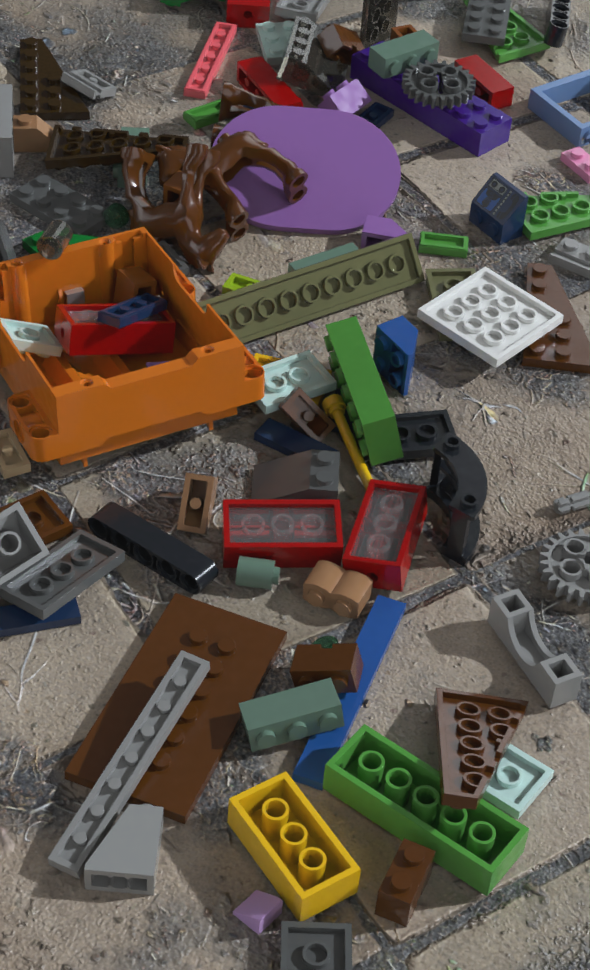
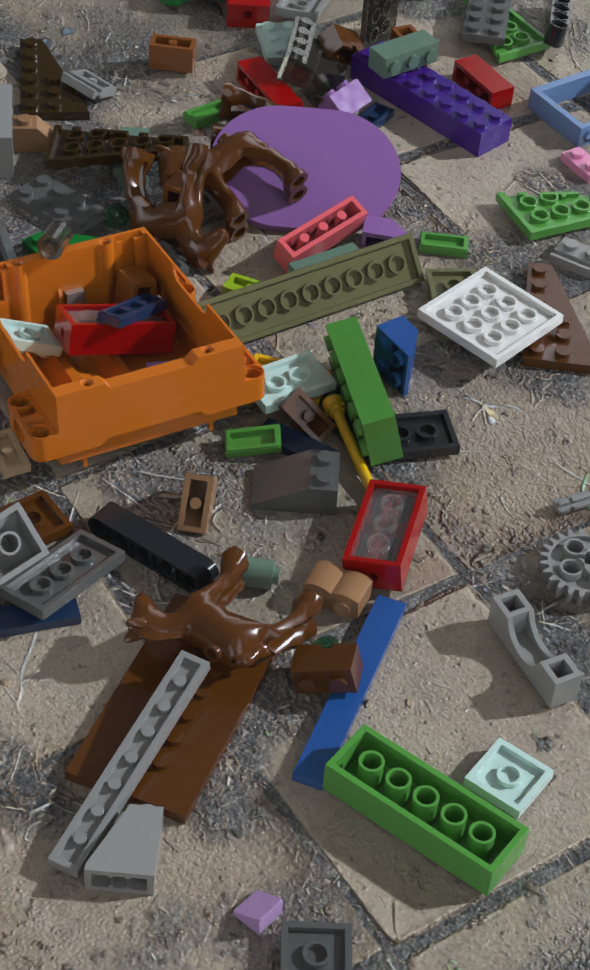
coral tile [183,21,237,100] -> none
brick [222,499,343,568] -> none
yellow brick [227,771,361,921] -> none
sand green brick [238,678,345,752] -> none
reddish brown brick [374,838,436,927] -> none
dark grey gear [401,59,476,110] -> none
black fence [427,432,488,567] -> none
reddish brown wing [434,687,529,810] -> none
dark blue slope [469,172,529,245] -> none
none -> reddish brown animal [124,546,322,668]
none -> dark orange brick [149,33,197,74]
none -> bright green tile [224,424,282,458]
none -> coral brick [272,195,368,273]

